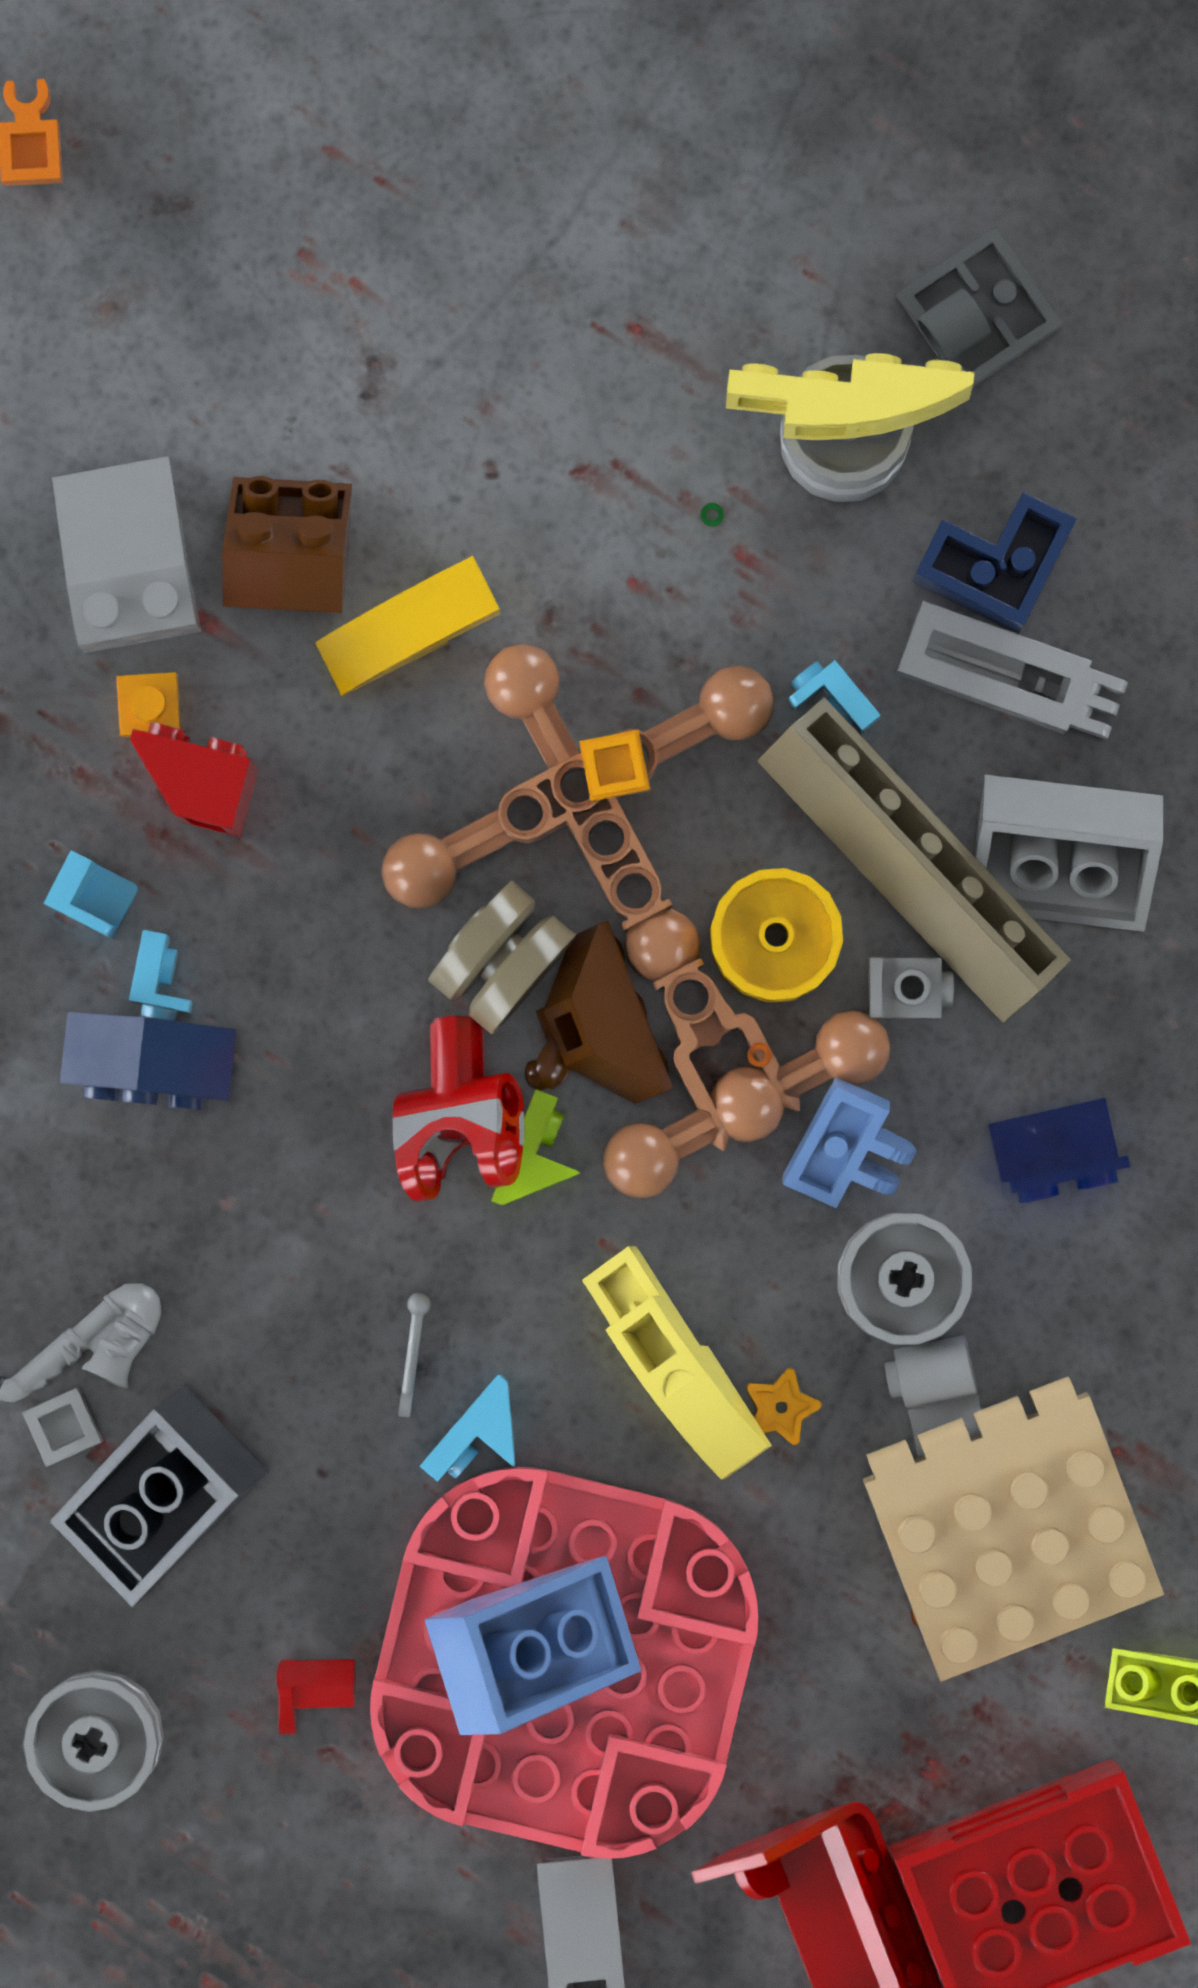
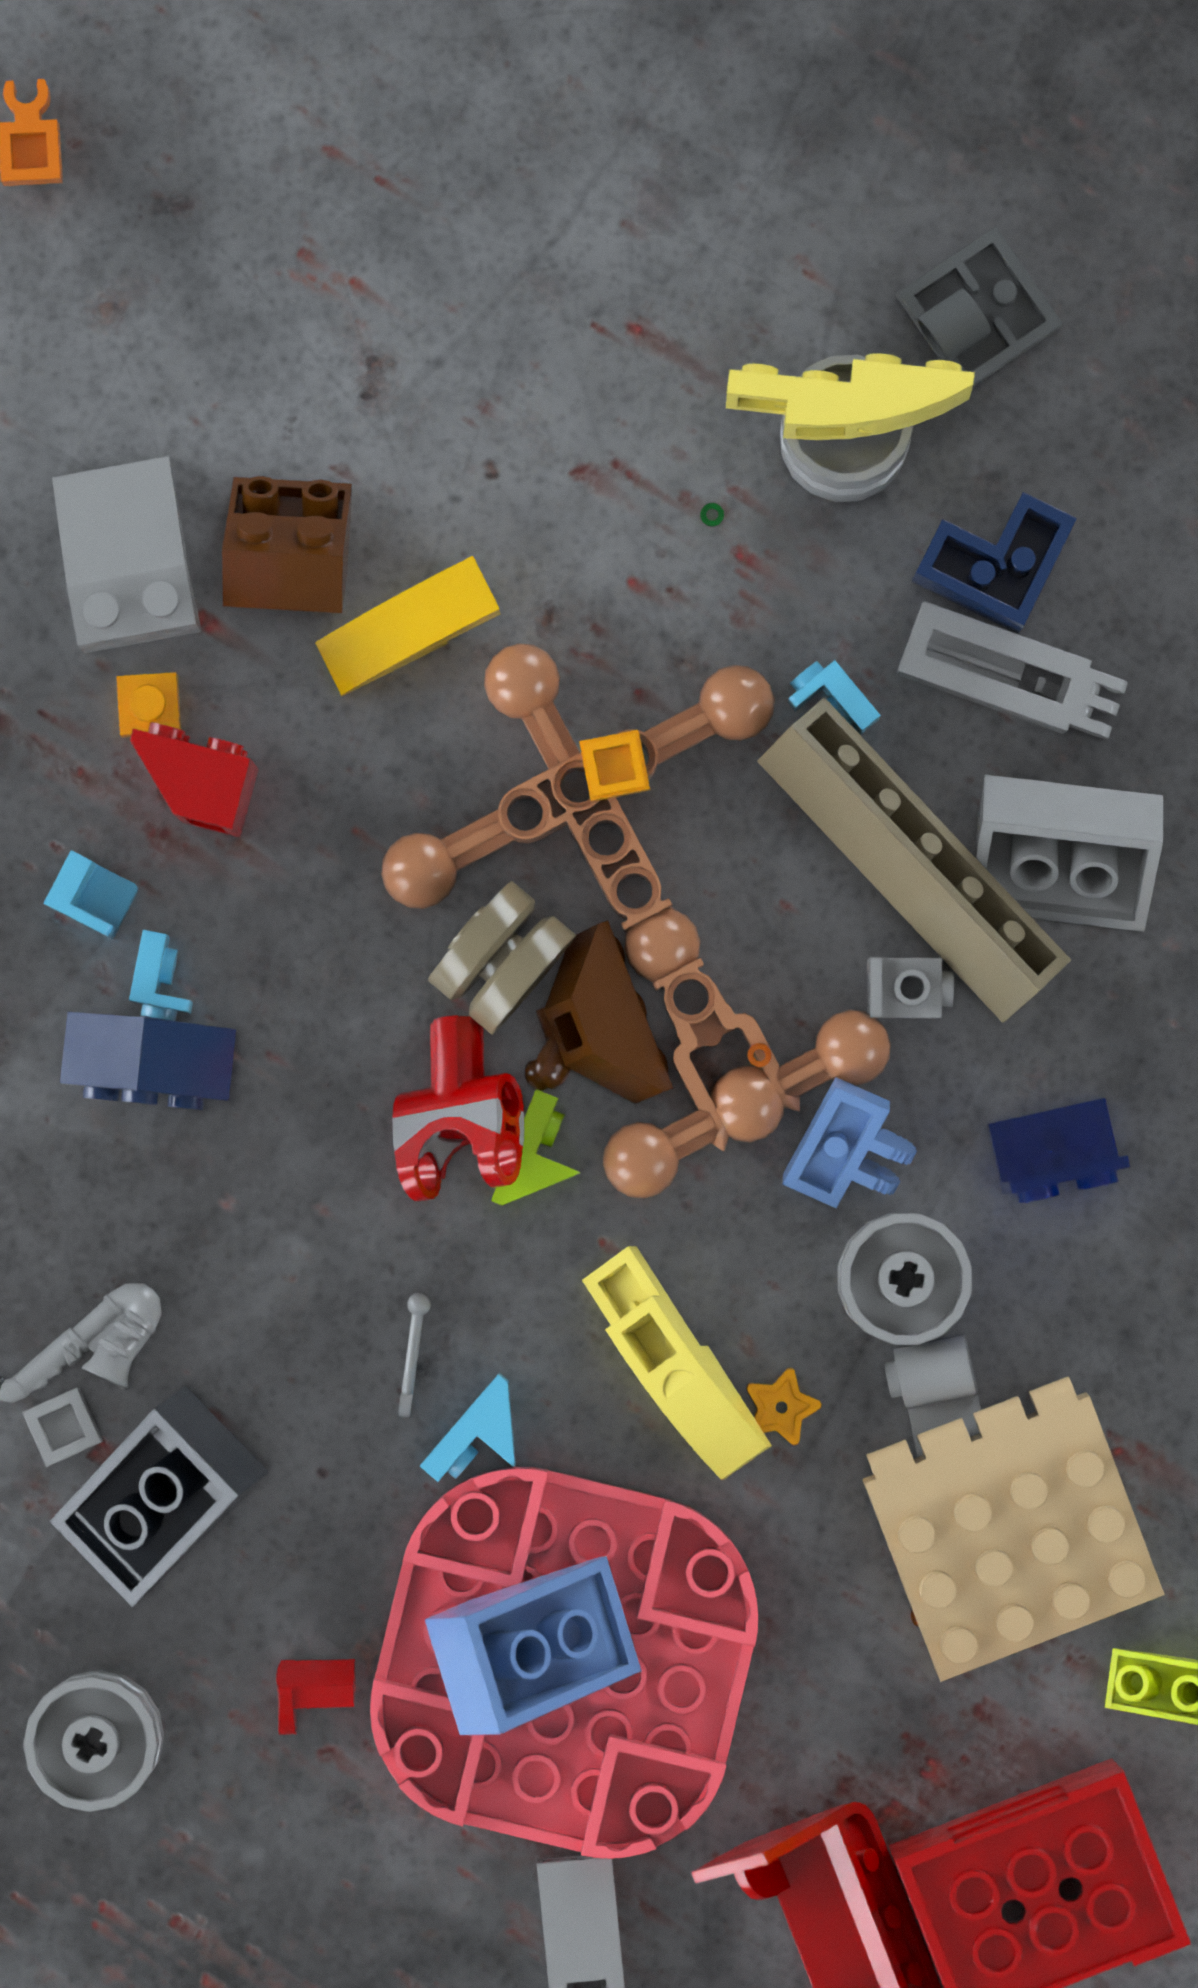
yellow wheel [709,868,843,1003] -> none

